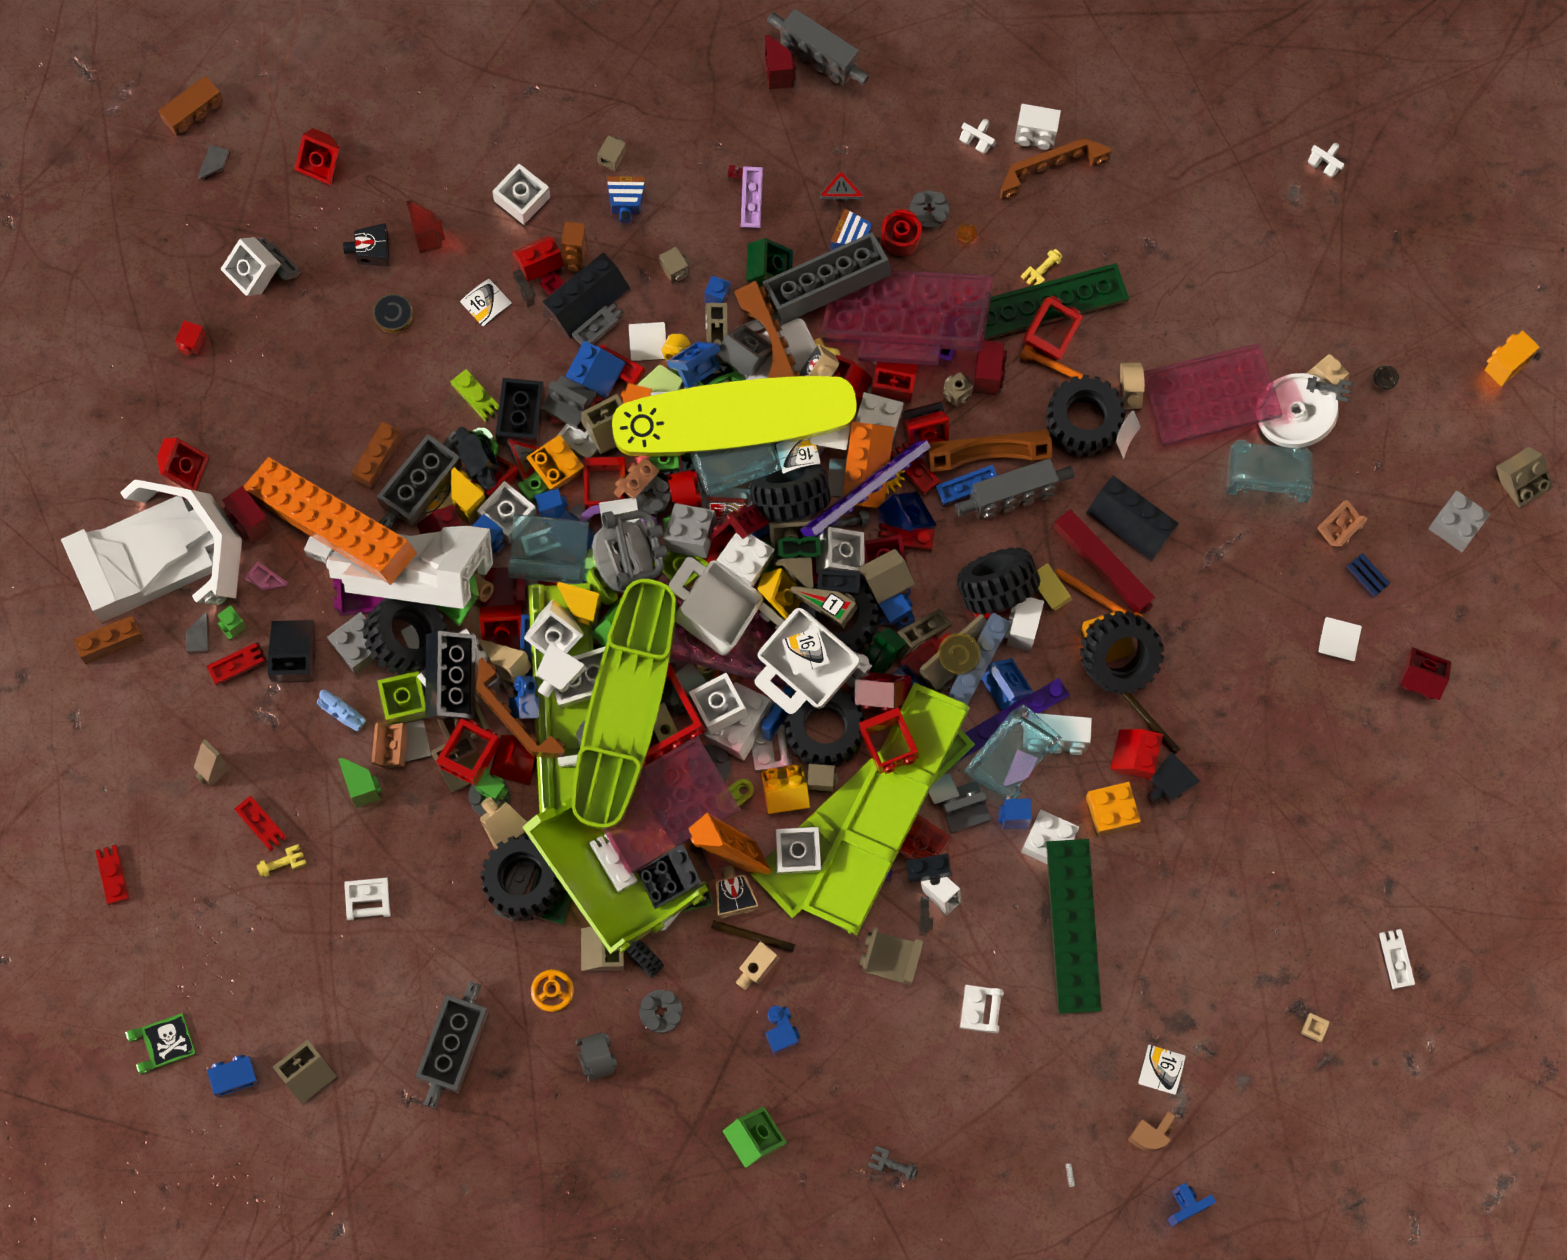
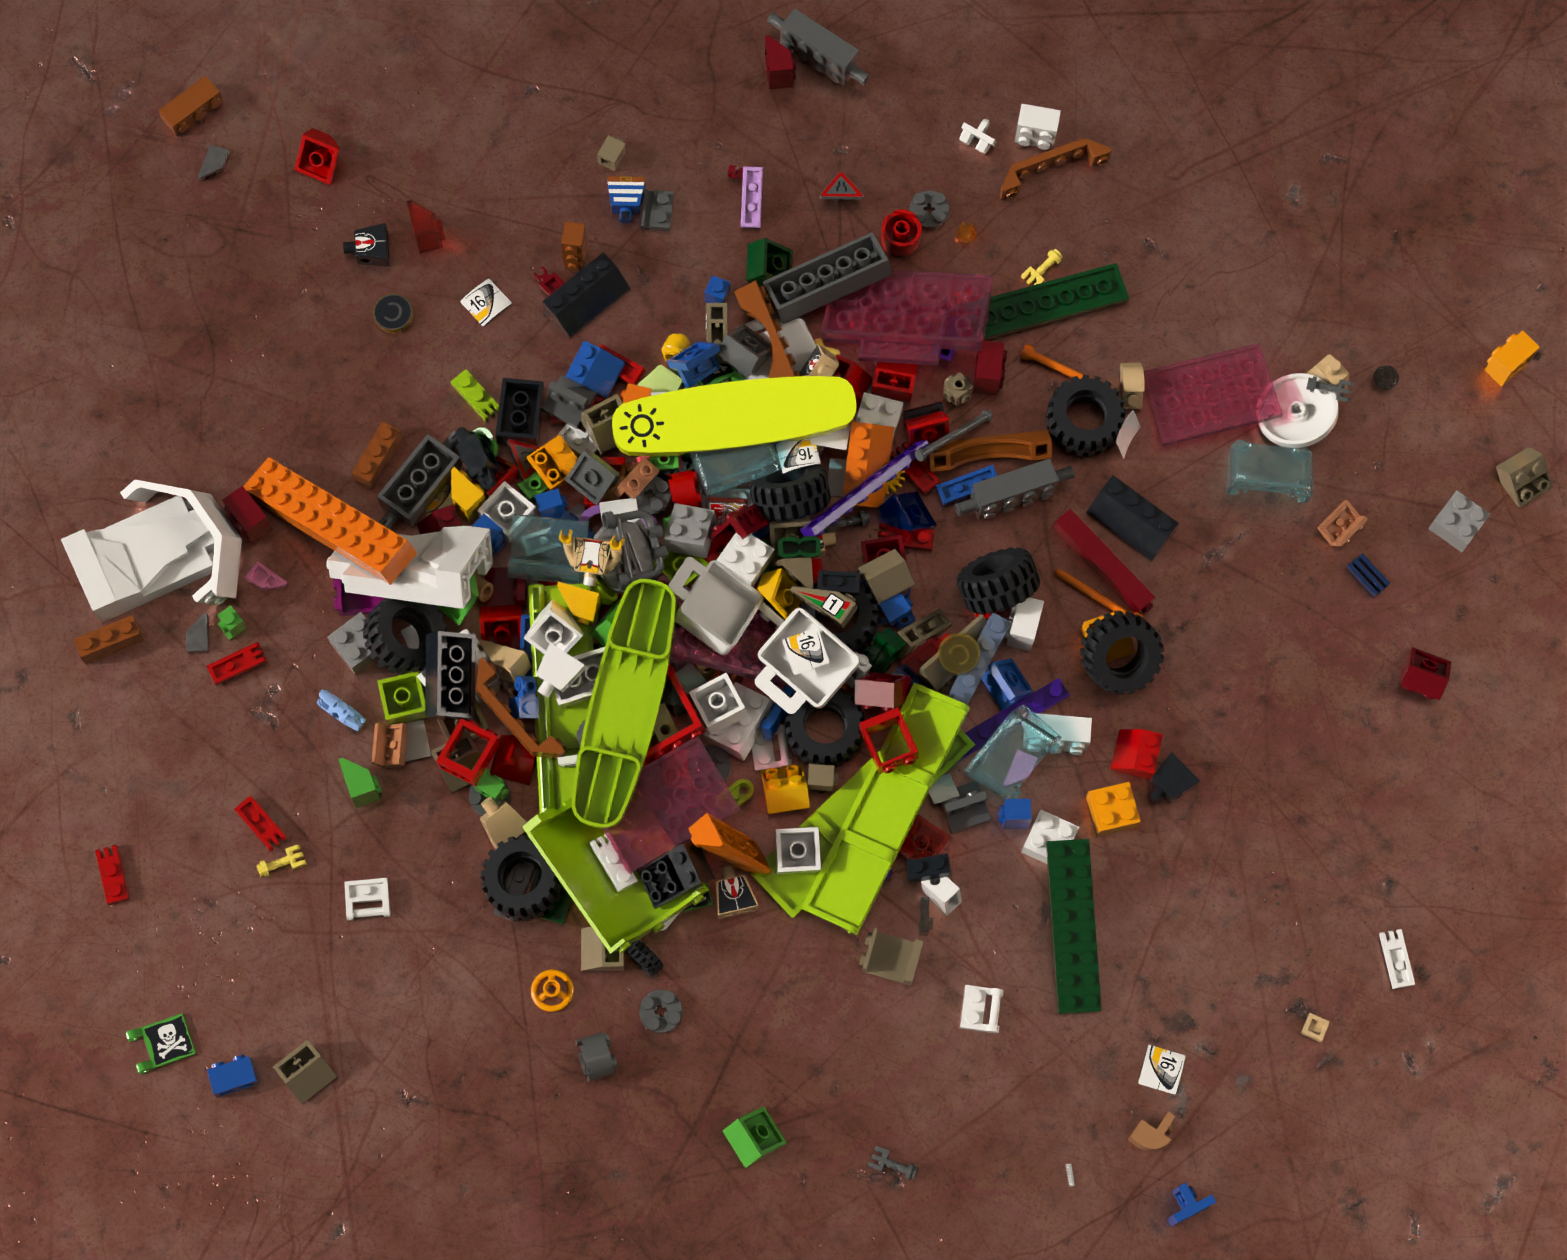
red slope [157,437,209,491] -> none
red brick [175,320,206,355] -> none
dark tan slope [194,739,230,787] -> none
white brick [221,237,281,296] -> none
dark grey hinge [257,237,301,280] -> none
black slope [268,620,314,682] -> none
white brick [304,536,334,564] -> none
dark grey brick [415,981,489,1109] -> none
white brick [492,164,550,225] -> none
red slope [512,236,564,282] -> none
clear smoke plate [513,269,536,308] -> none
dark grey hinge [572,303,623,345] -> none
white sticker [629,322,666,361] -> none
dark tan brick [659,247,690,283] -> none
dark brown bar [711,920,795,953] -> none
tan torso [736,941,780,991] -> none
blue brick [766,1006,800,1055] -> none
white brick [816,527,864,573] -> none
torso [830,209,880,250] -> none
red window [1022,296,1083,361] -> none
light yellow hinge [1037,563,1072,611] -> none
dark brown bar [1121,691,1181,755] -> none
white hips [1308,143,1344,178] -> none
white sticker [1318,617,1362,661] -> none
none -> torso [559,529,625,586]
none -> dark grey bracket [565,448,620,505]
none -> dark grey plate [641,189,674,231]
none -> dark grey bar [915,409,993,461]

